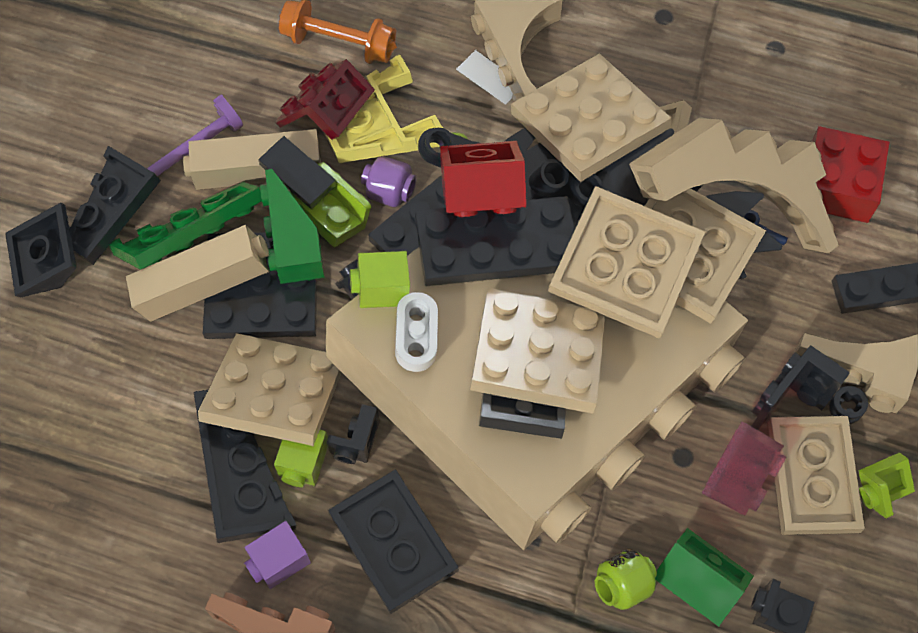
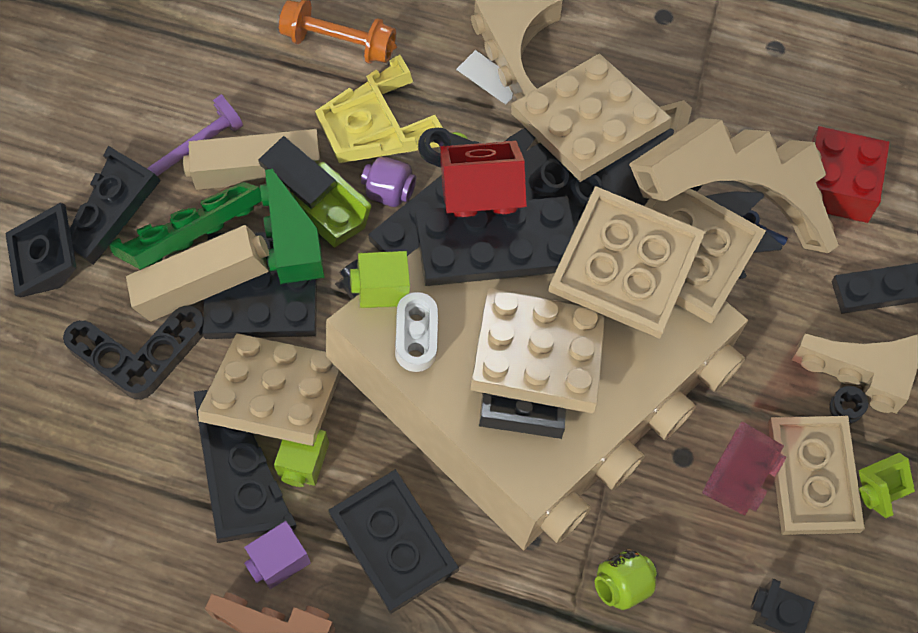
dark red bracket [275,59,375,140] -> none
black bracket [327,404,380,464] -> none
green panel [655,528,754,627] -> none
black bracket [751,345,850,431] -> none
none -> black beam [63,306,204,400]

